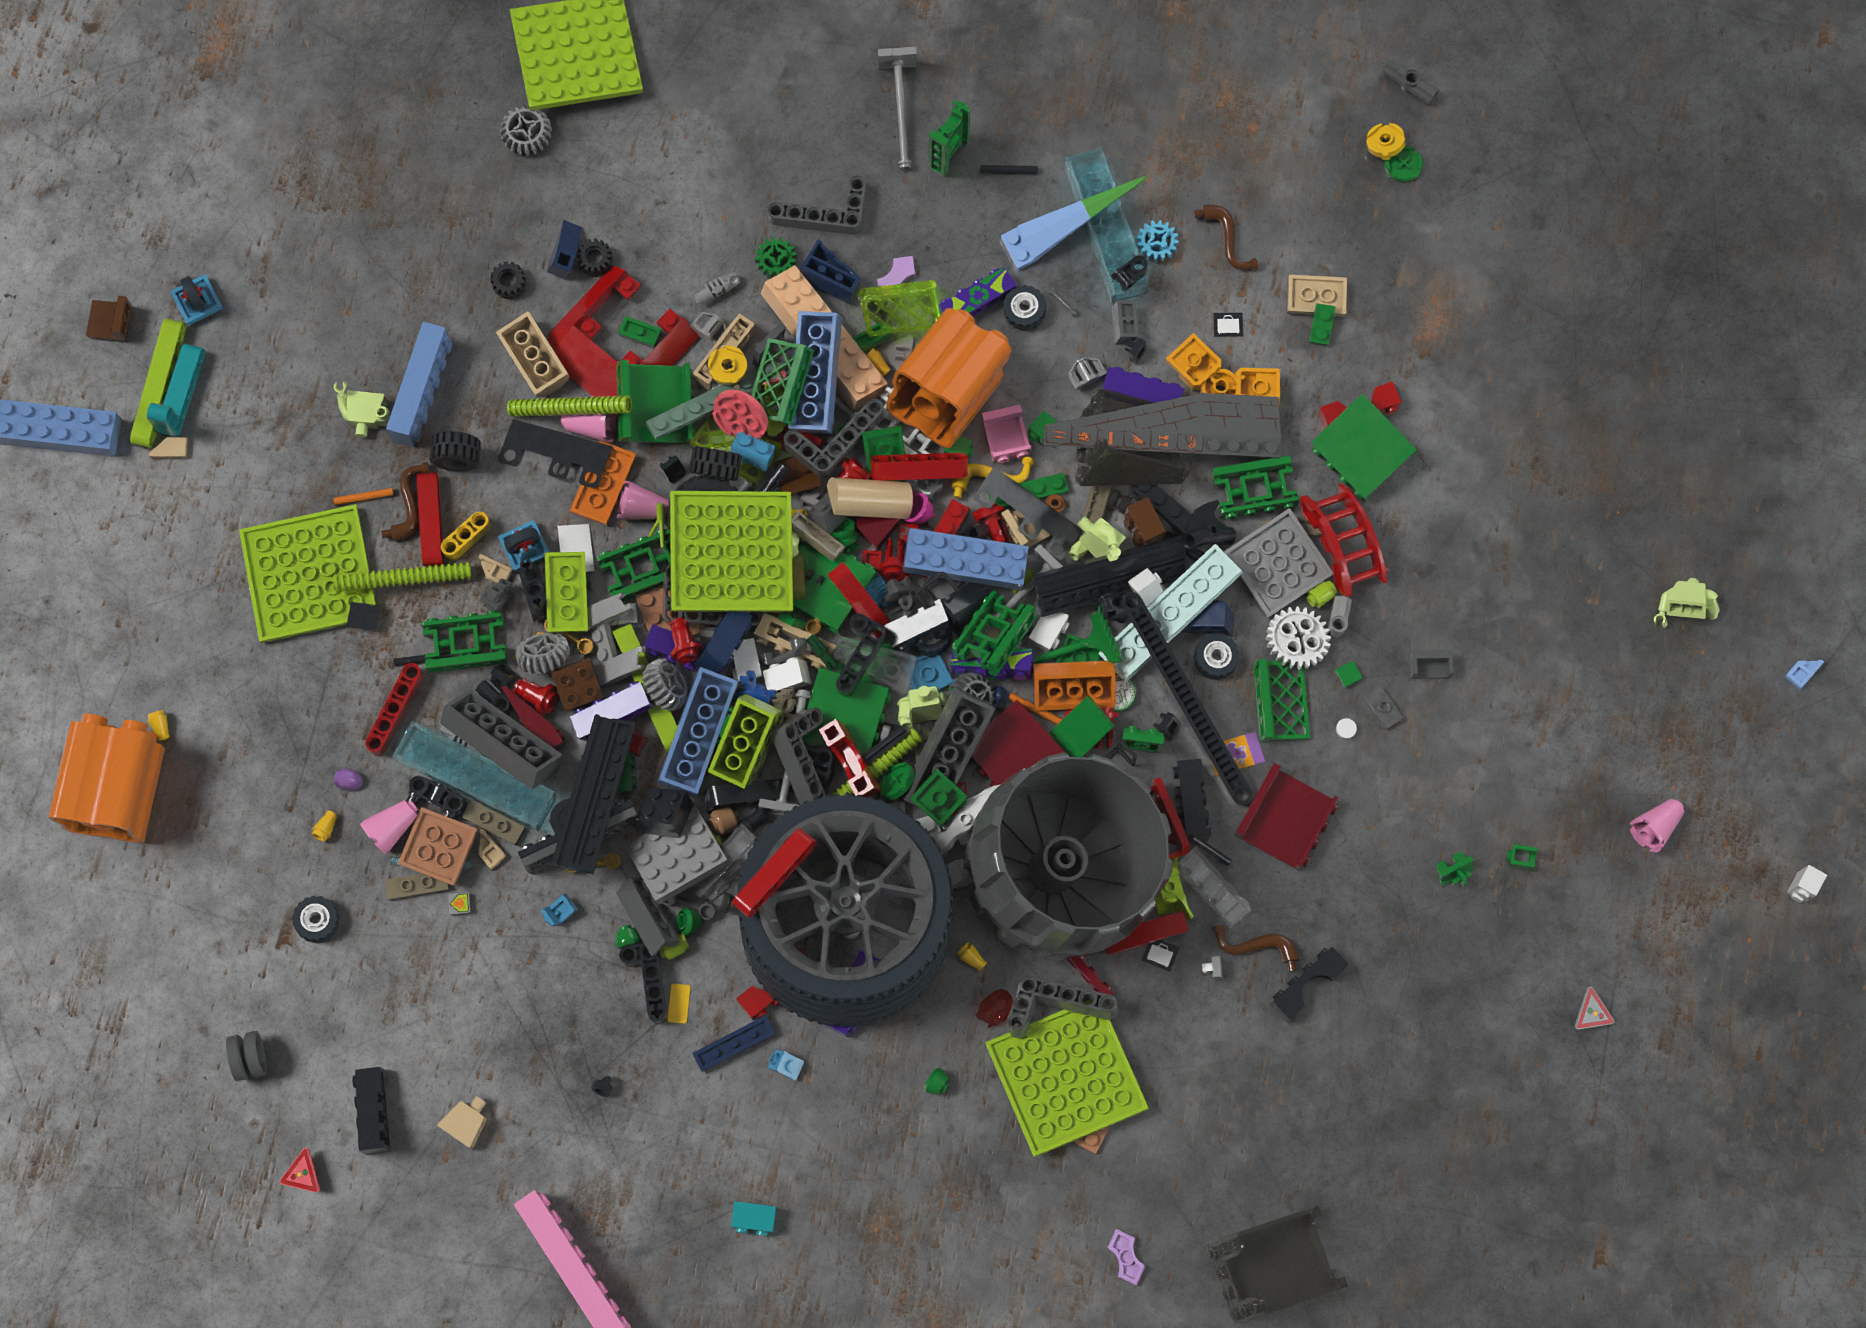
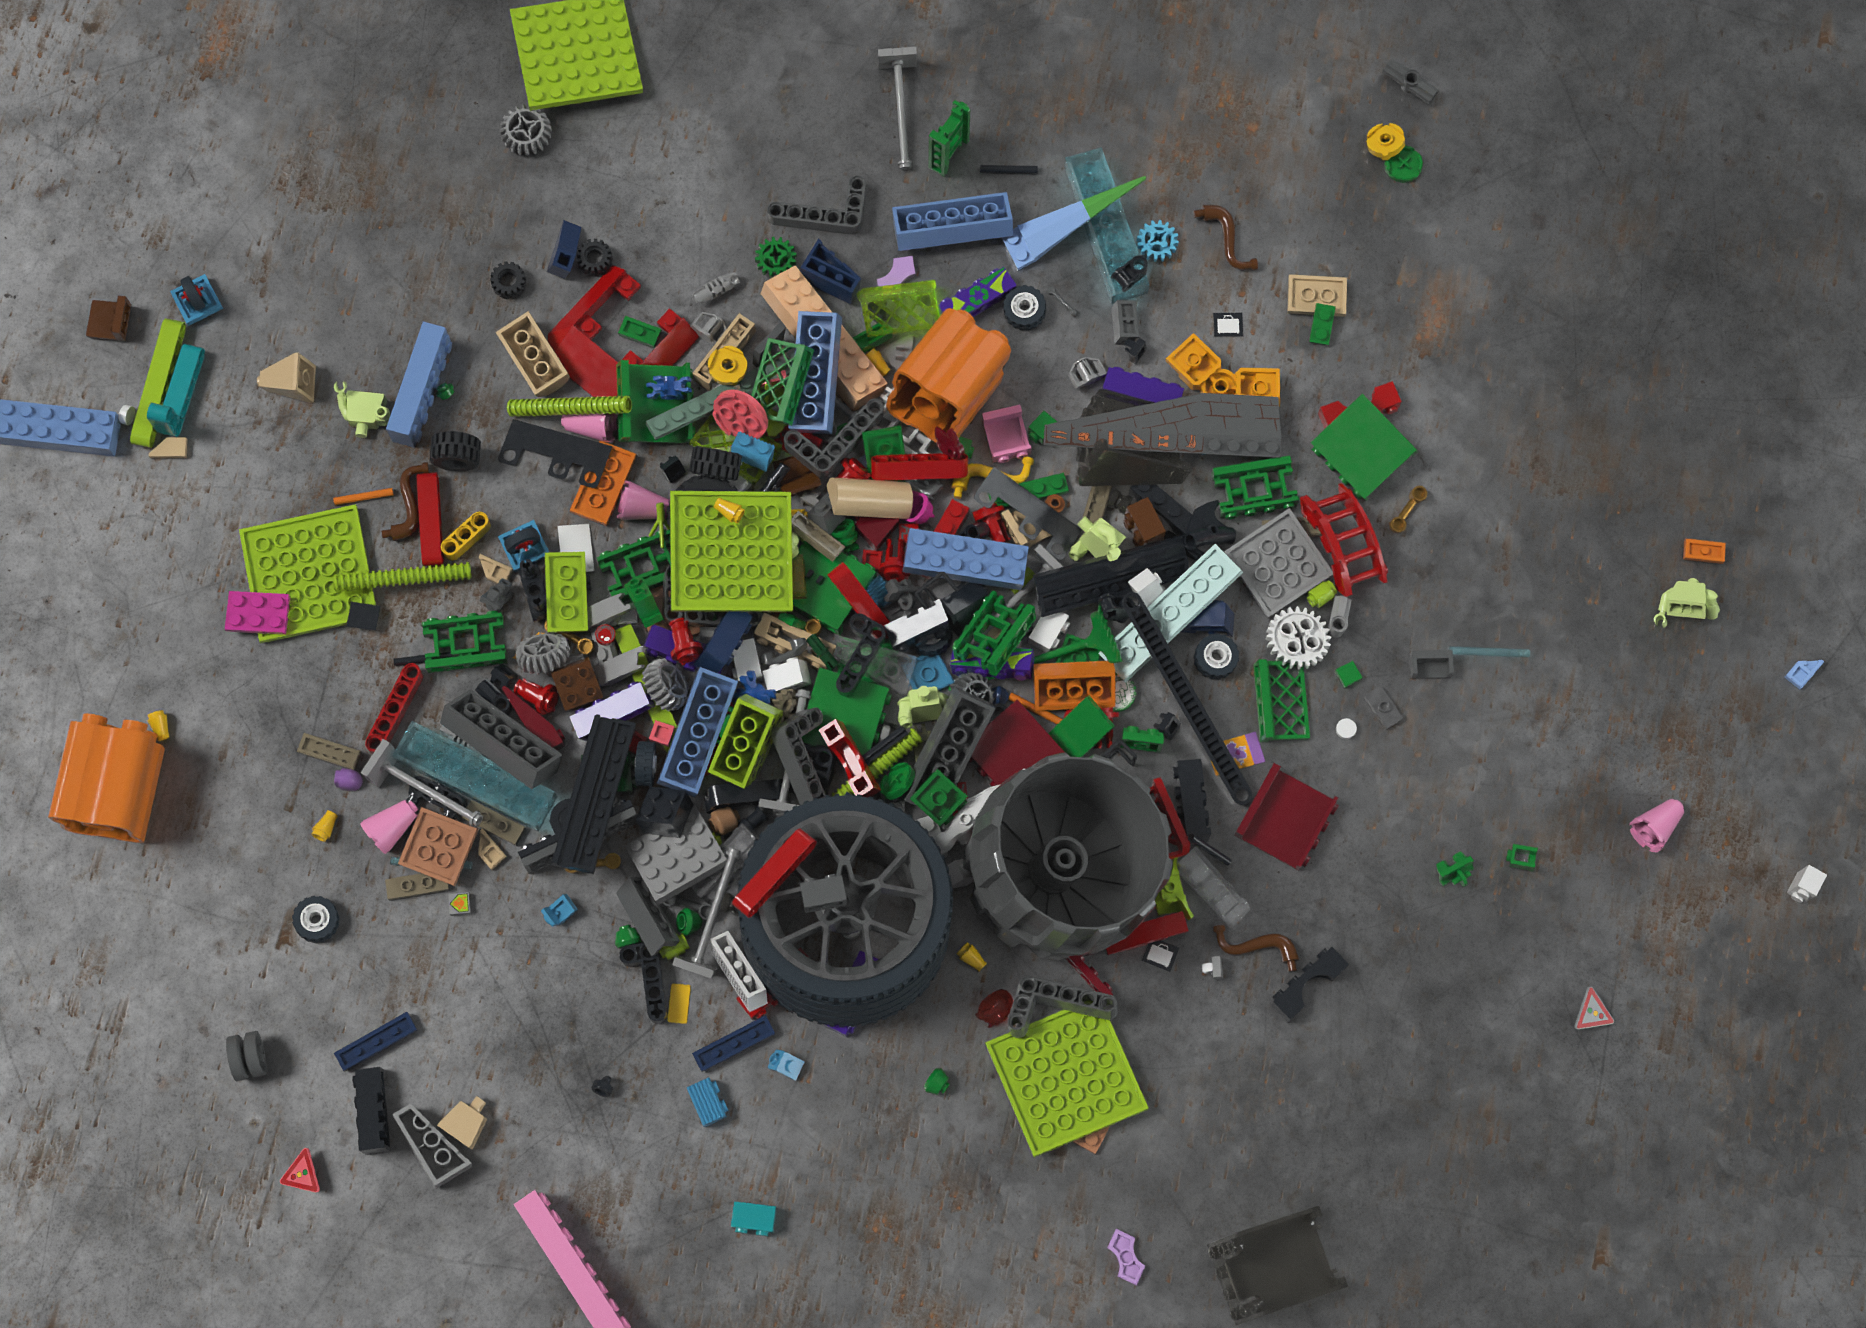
none -> white tile [119,405,135,425]
none -> dark pink plate [225,591,290,635]
none -> tan slope [257,353,316,403]
none -> dark tan plate [297,733,362,770]
none -> dark blue plate [334,1012,418,1072]
none -> light grey tile [361,739,483,826]
none -> light grey wedge [392,1103,472,1189]
none -> green plate [436,383,455,400]
none -> red tile [595,624,615,646]
none -> green hips [624,576,664,628]
none -> black wheel [635,741,657,787]
none -> blue pin [646,375,692,400]
none -> coral plate [649,720,675,747]
none -> light grey tile [672,847,741,978]
none -> dark azure brick [687,1077,728,1127]
none -> white brick [710,931,768,1012]
none -> yellow cone [713,497,745,523]
none -> dark grey brick [800,874,847,913]
none -> medium blue brick [892,192,1013,251]
none -> dark red plate [935,426,964,460]
none -> pearl gold bar [1389,486,1427,533]
none -> clear light blue bar [1449,646,1530,657]
none -> orange plate [1683,539,1726,564]

